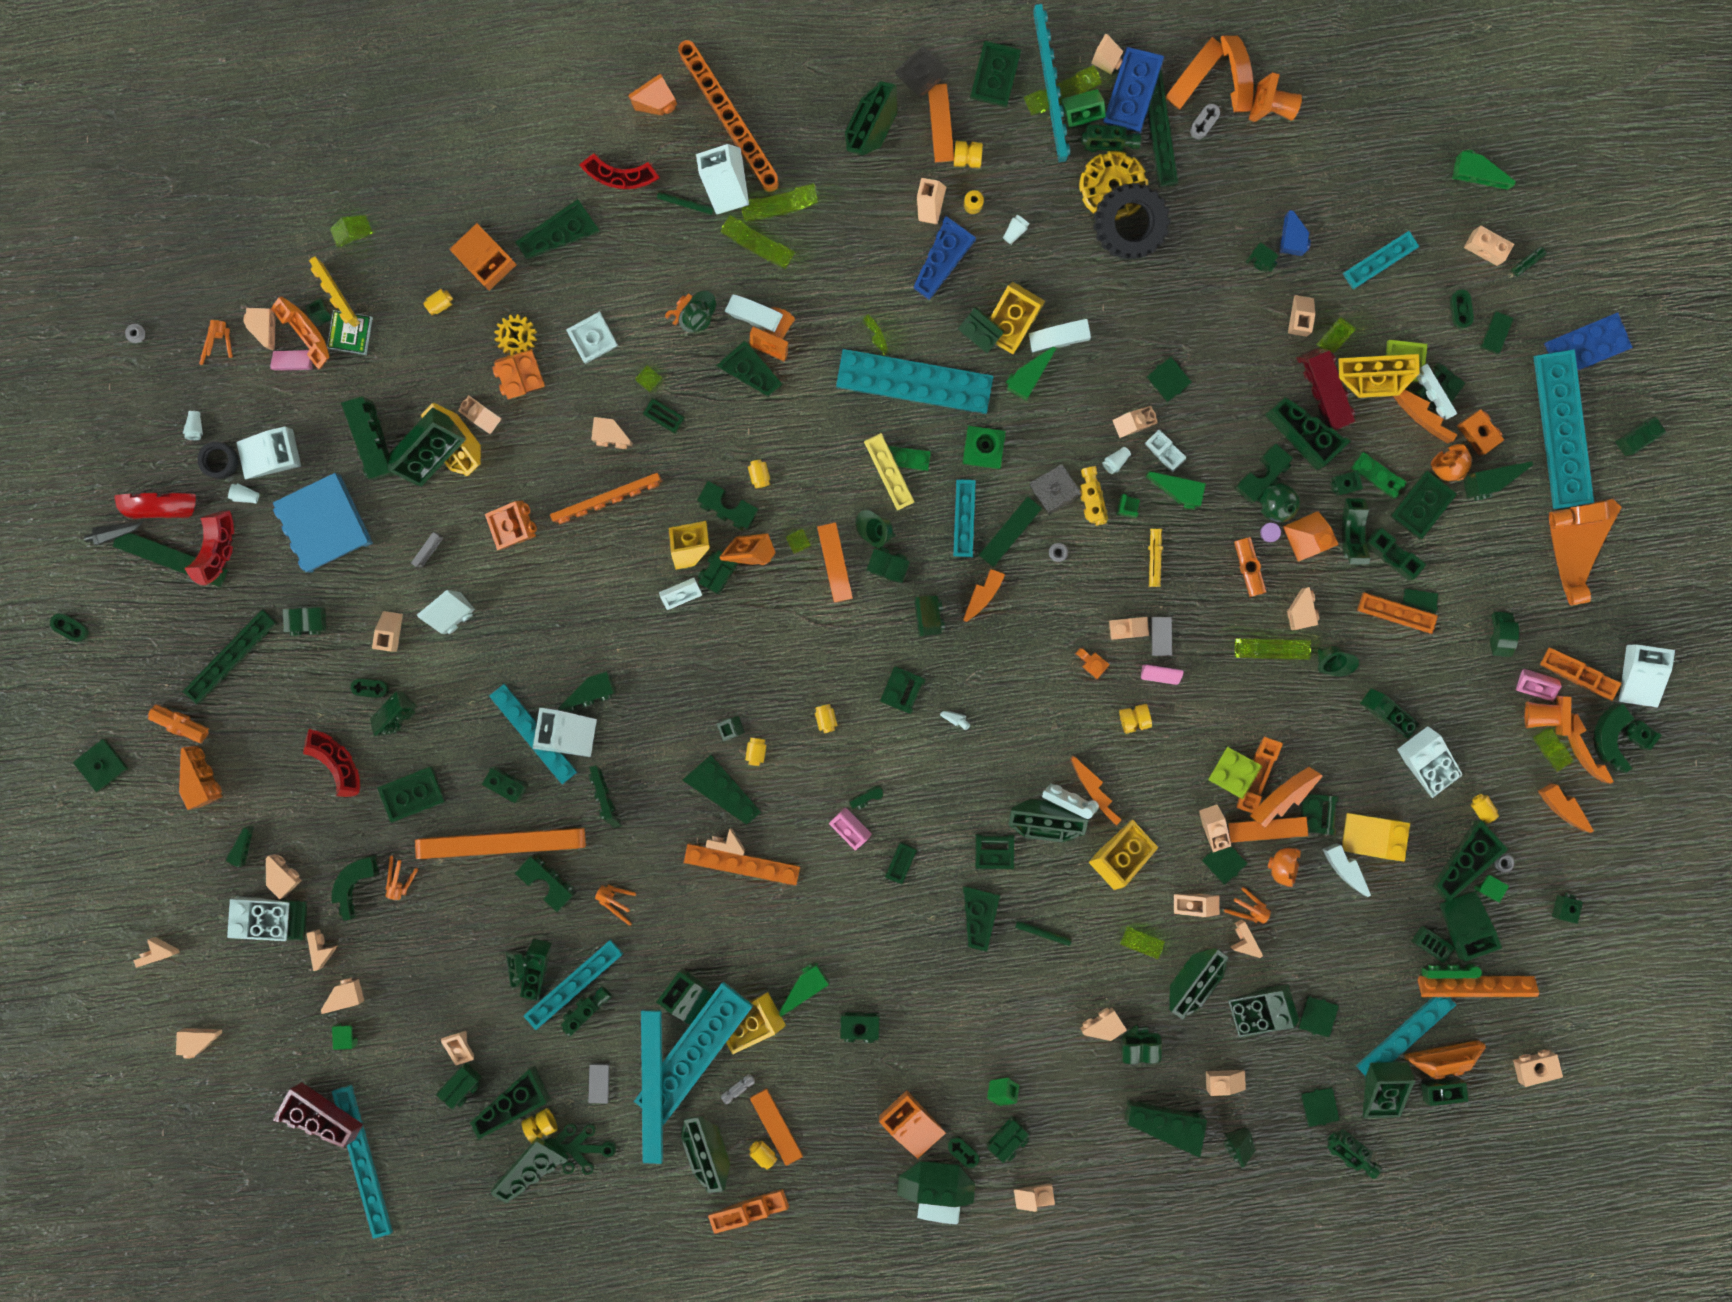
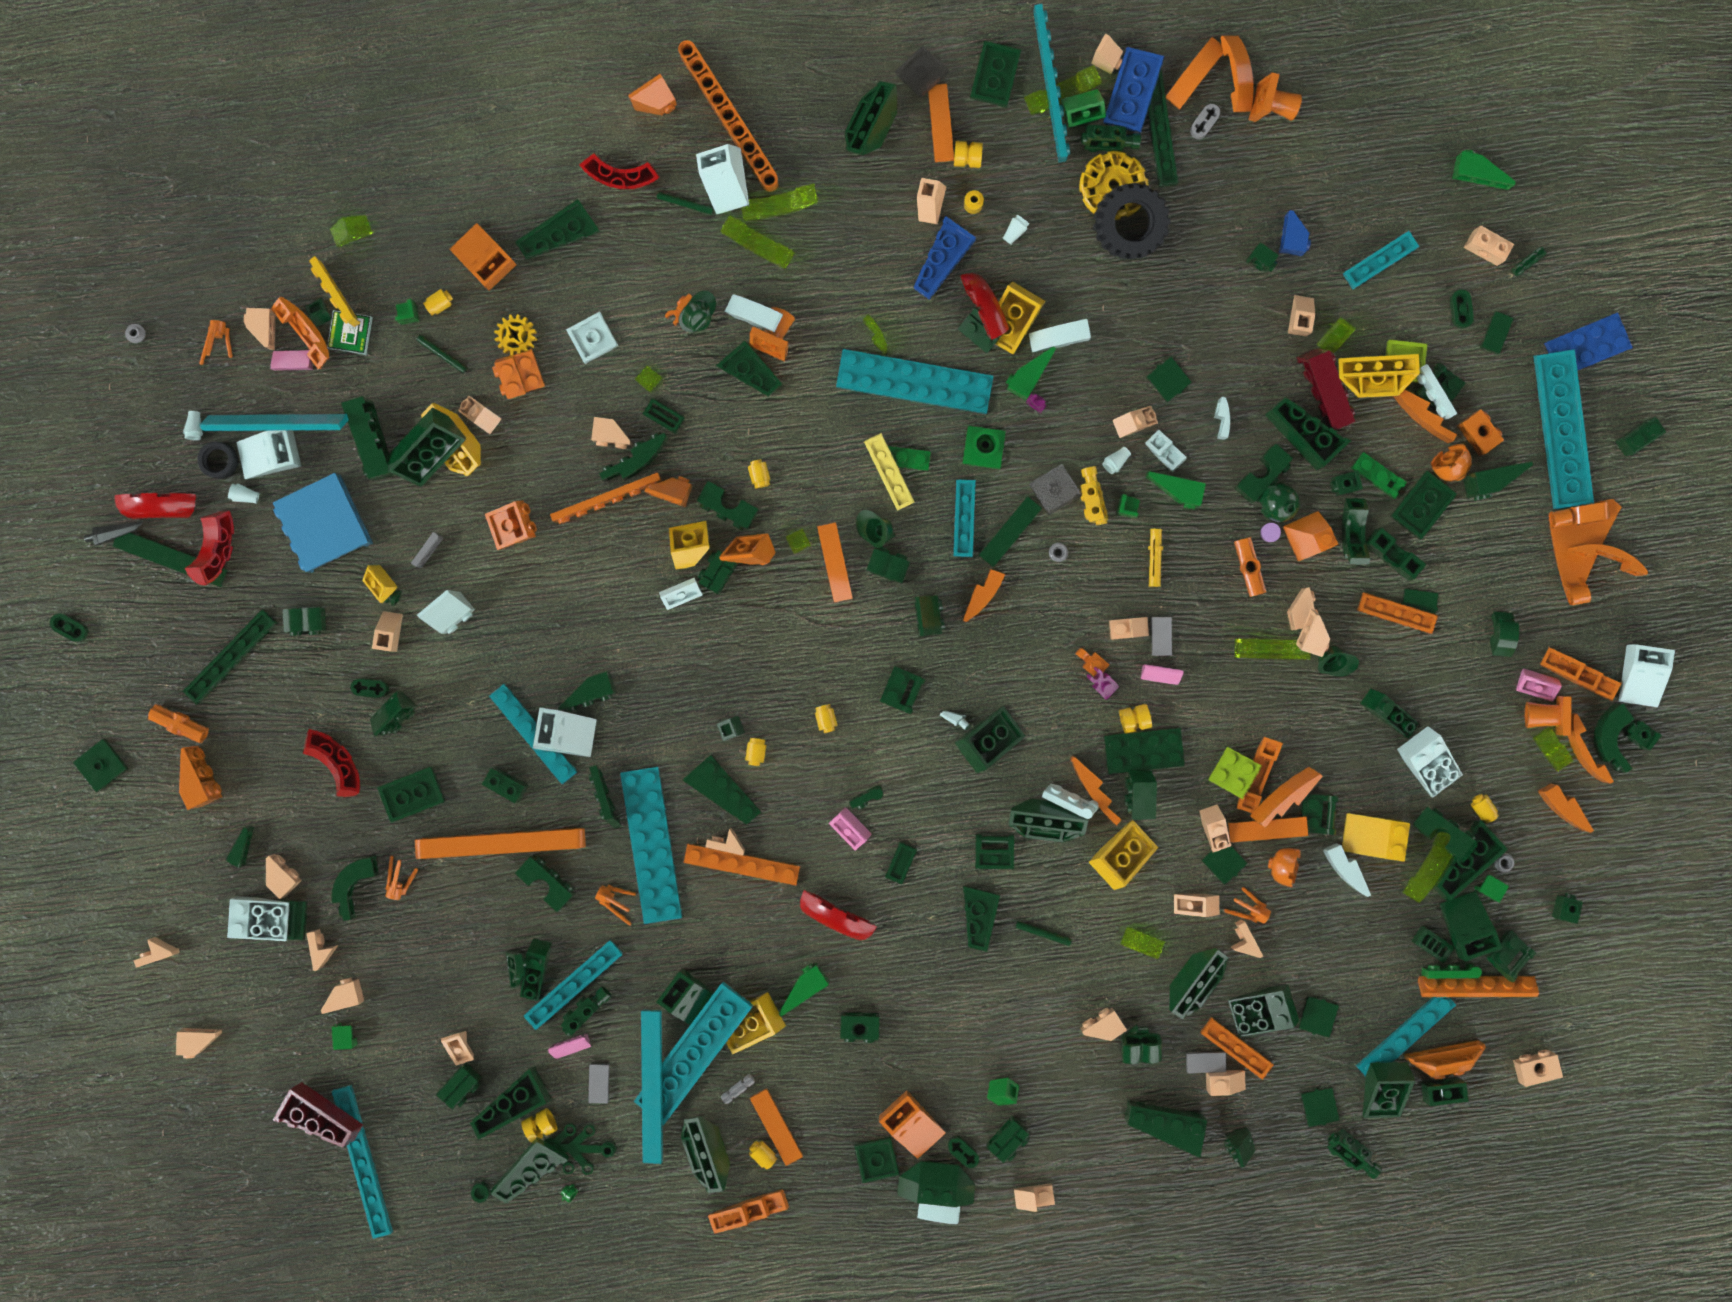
none -> teal tile [200,414,349,431]
none -> yellow slope [362,565,397,603]
none -> dark green bush [385,590,402,606]
none -> green panel [395,298,420,325]
none -> dark green bar [416,335,468,374]
none -> dark green tile [470,1182,491,1203]
none -> bright pink slope [548,1033,591,1059]
none -> green plate [561,1184,578,1203]
none -> dark green slope [599,432,668,482]
none -> teal plate [620,766,683,924]
none -> orange slope [645,476,693,507]
none -> red brick [800,890,877,941]
none -> dark green tile [854,1136,900,1184]
none -> dark green slope [954,706,1026,773]
none -> red brick [960,273,1009,340]
none -> magenta plate [1025,394,1047,414]
none -> magenta plate [1087,667,1119,700]
none -> dark green plate [1104,728,1185,774]
none -> dark green brick [1124,770,1157,820]
none -> light grey tile [1186,1051,1226,1073]
none -> orange tile [1200,1017,1274,1080]
none -> light aqua slope [1214,397,1230,440]
none -> light nougat slope [1296,609,1330,657]
none -> clear neon green slope [1402,832,1452,903]
none -> dark green arch [1413,807,1478,863]
none -> dark green plate [1486,930,1536,982]
none -> orange slope [1567,544,1648,576]

